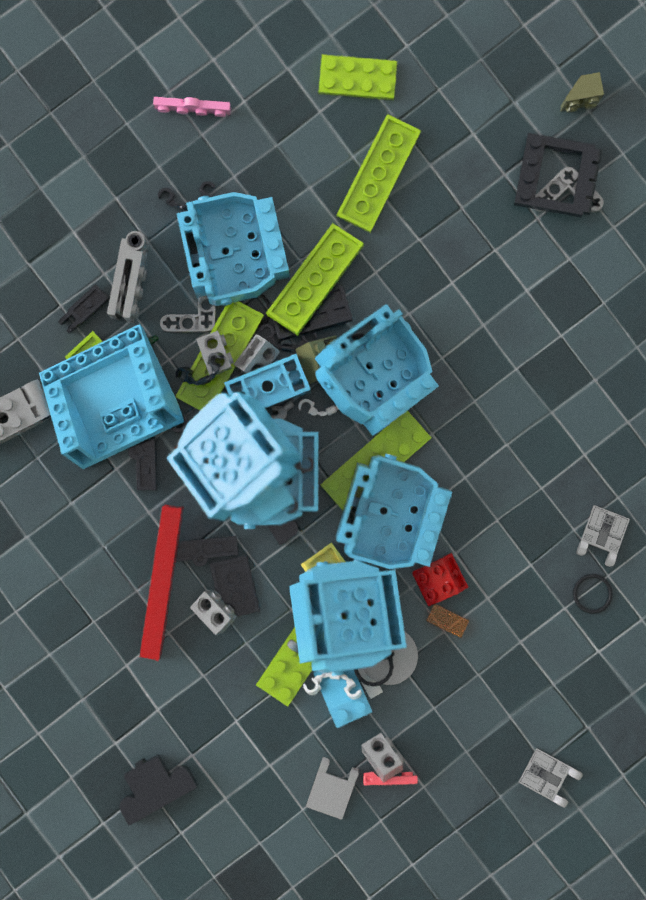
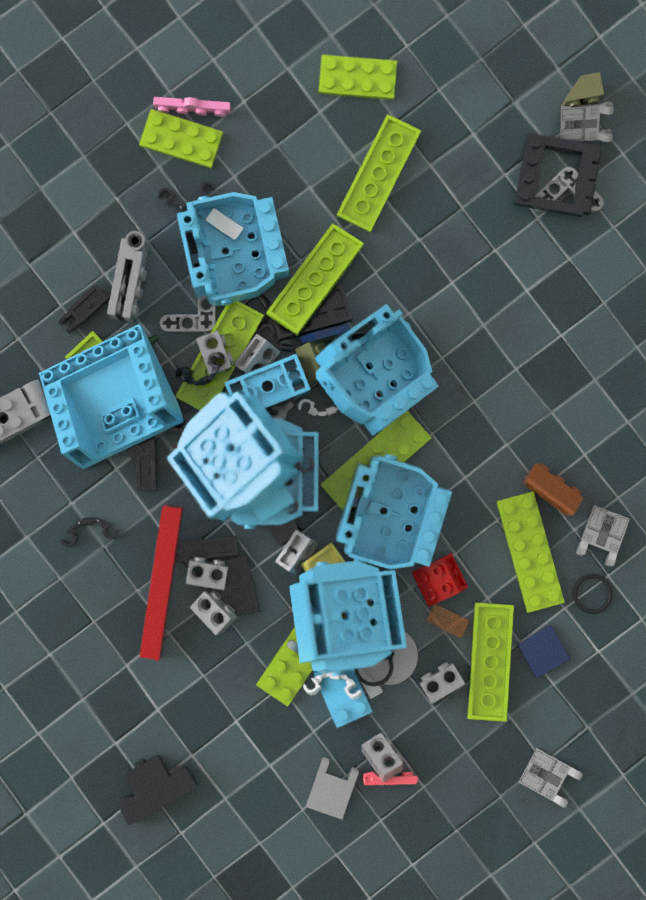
none -> black piece [60,517,119,547]
none -> lime plate [139,109,223,169]
none -> light grey brick [186,556,228,590]
none -> white sticker [206,208,243,240]
none -> light grey brick [275,529,319,575]
none -> dark blue tile [300,324,350,344]
none -> light grey brick [419,662,465,704]
none -> lime plate [467,602,514,722]
none -> lime plate [496,491,565,613]
none -> dark blue tile [517,625,570,678]
none -> dark orange slope [521,463,584,516]
none -> light grey flag [560,102,614,142]

